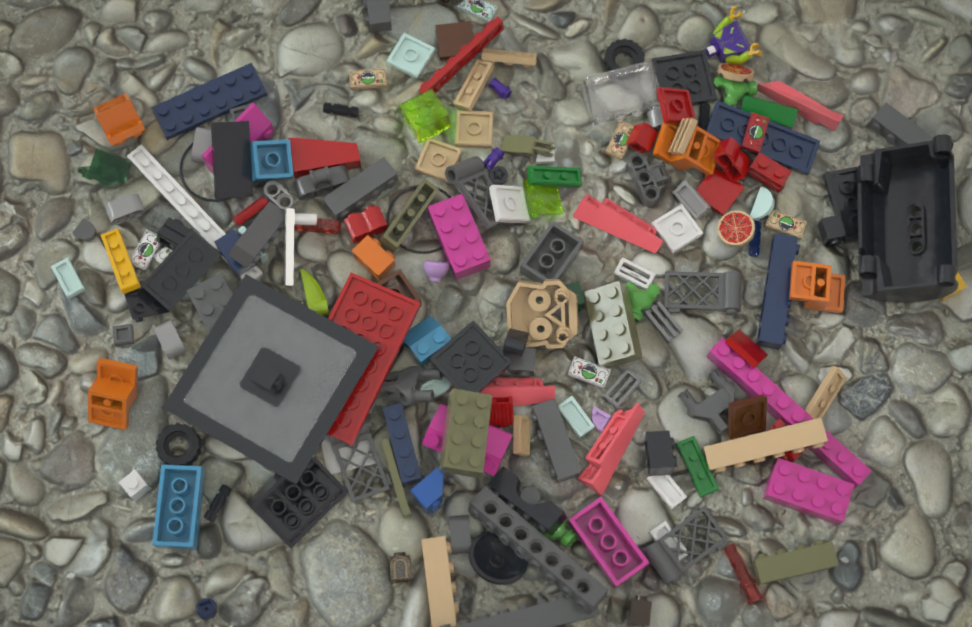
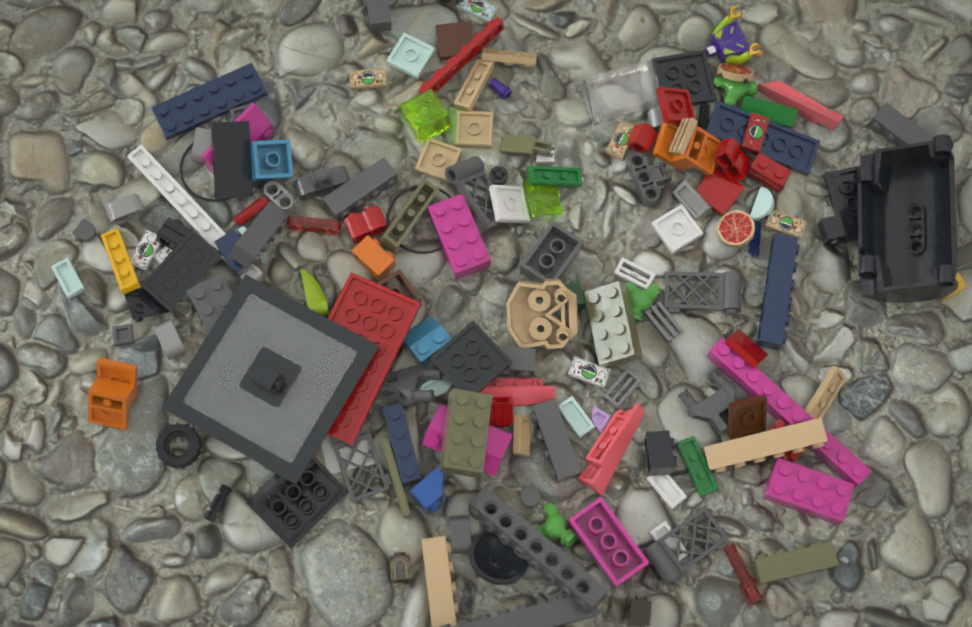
clear green bracket [77,148,132,187] -> none
orange bracket [93,93,146,146] -> none
white brick [119,470,152,501] -> none
dark azure brick [152,465,206,550] -> none
dark blue tile [196,598,217,620] -> none
white piece [284,208,317,286] -> none
red slope [288,137,361,179] -> none
black axle [323,102,359,118] -> none
lavender brick [423,261,450,282] -> none
dark purple pin [484,147,504,171] -> none
black arch [488,466,567,536] -> none
black beam [503,328,529,357] -> none
coral wedge [573,194,663,253] -> none
black tyre [604,39,645,81] -> none
orange bracket [789,261,845,313] -> none

